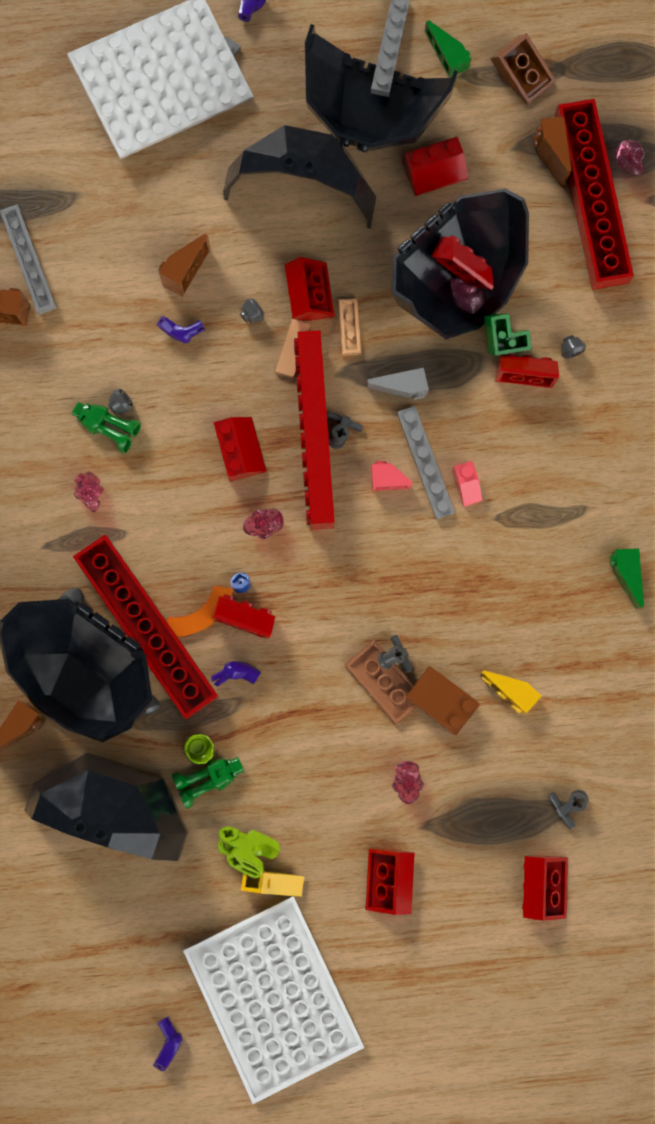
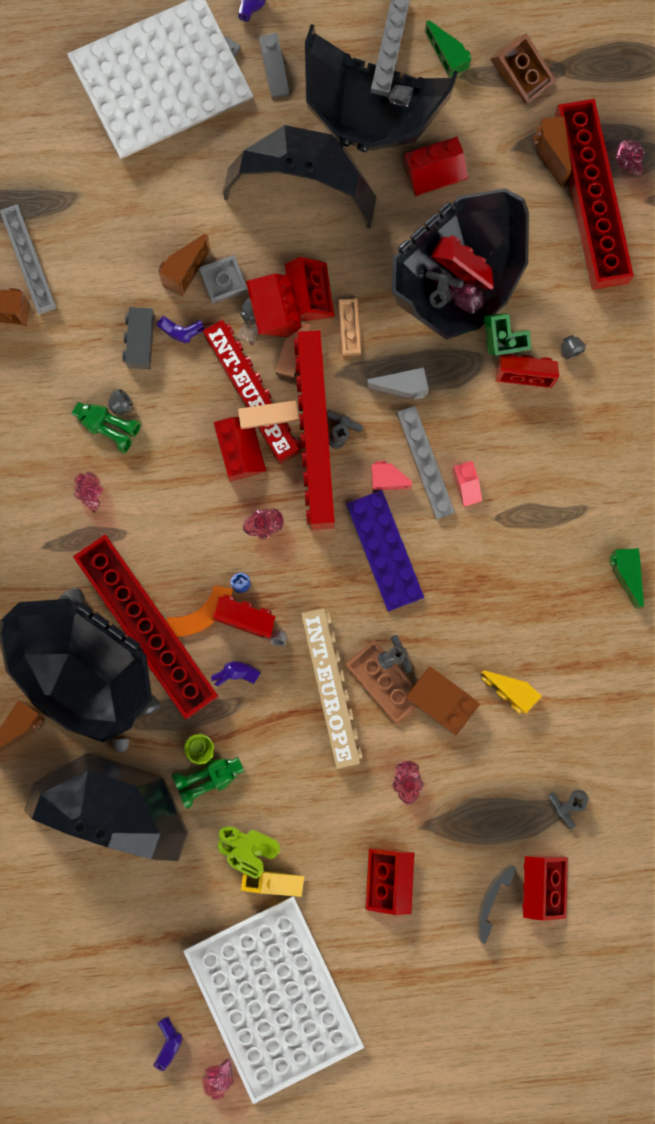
none -> light grey hinge [113,739,129,753]
none -> dark grey brick [122,307,155,370]
none -> light grey plate [199,255,248,304]
none -> clear pink head [202,1058,234,1100]
none -> red brick [203,320,301,465]
none -> clear slope [236,321,259,346]
none -> light nougat tile [238,400,299,429]
none -> red slope [246,273,302,338]
none -> light grey slope [259,33,290,98]
none -> light grey hinge [270,629,287,646]
none -> tan brick [301,608,363,769]
none -> dark purple plate [346,490,424,612]
none -> clear slope [388,84,414,106]
none -> dark grey piece [426,270,463,308]
none -> dark grey slope [477,865,516,944]

